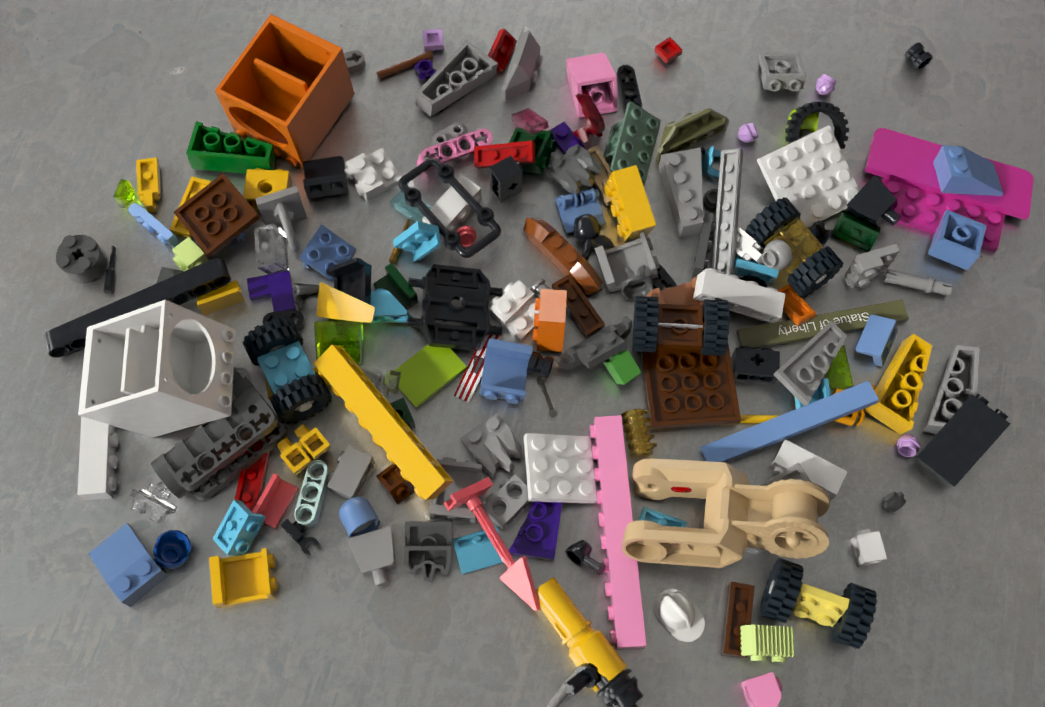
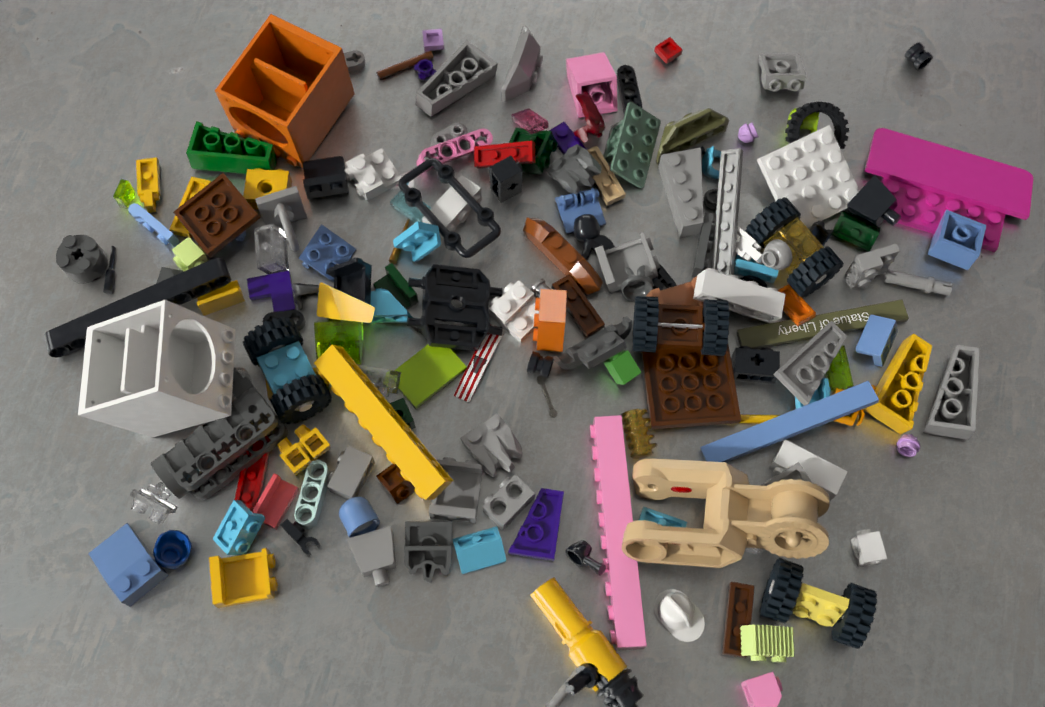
white brick [77,416,118,501] -> none
coral piece [444,477,540,611] -> none
coral plate [456,225,477,247] -> none
medium blue panel [479,338,533,404] -> none
red plate [488,28,517,73] -> none
white plate [524,433,597,503] -> none
yellow brick [604,165,656,242] -> none
lavender plate [816,74,836,95] -> none
dark grey plate [884,491,906,512] -> none
black panel [916,394,1010,487] -> none
medium blue slope [933,145,1003,196] -> none

